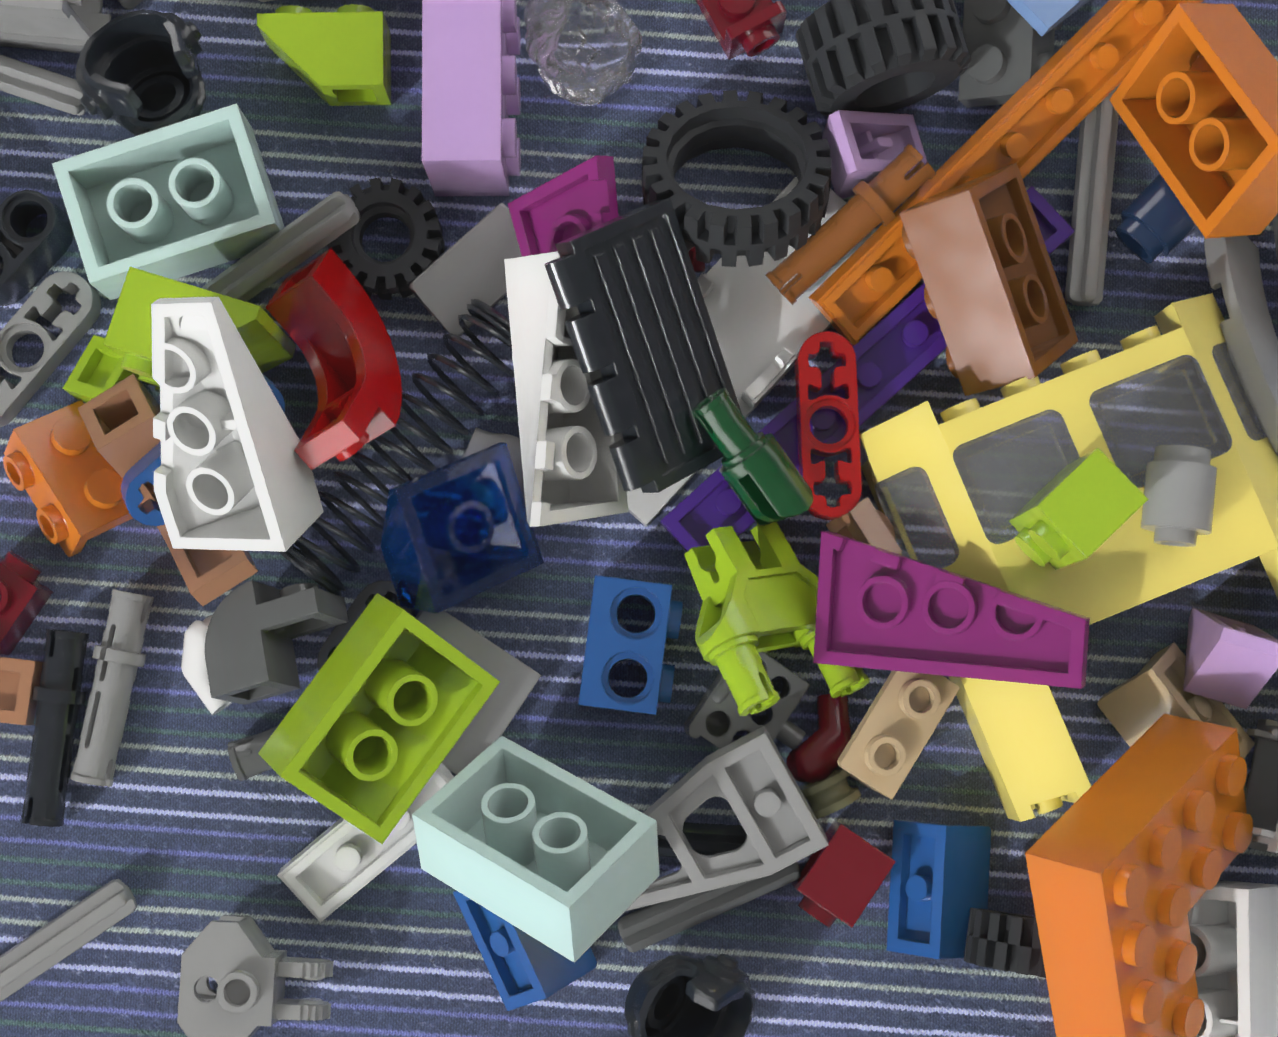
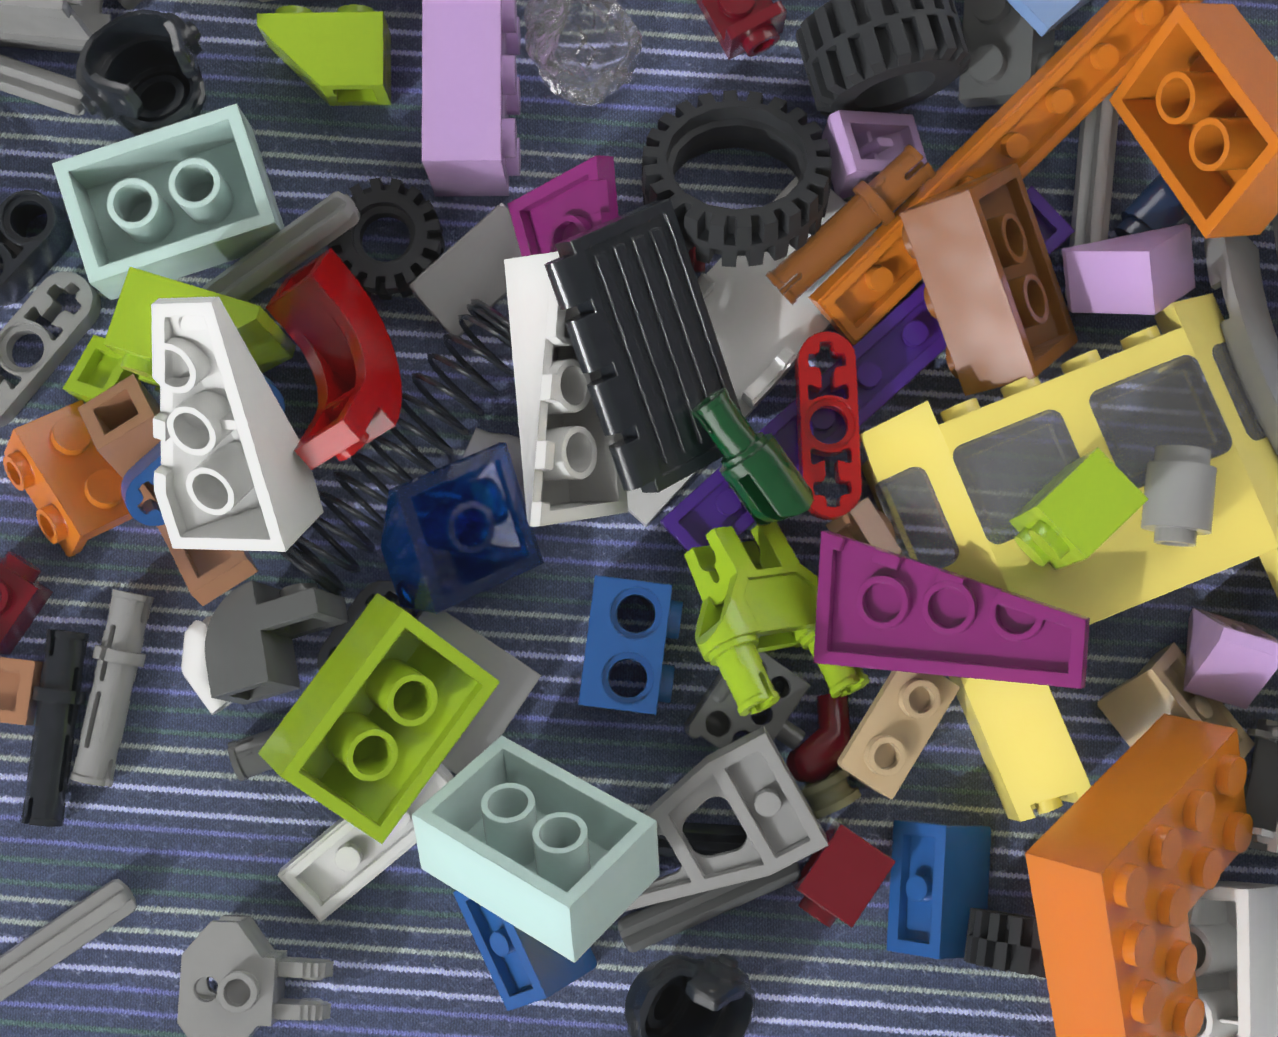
none -> lavender slope [1062,224,1196,315]

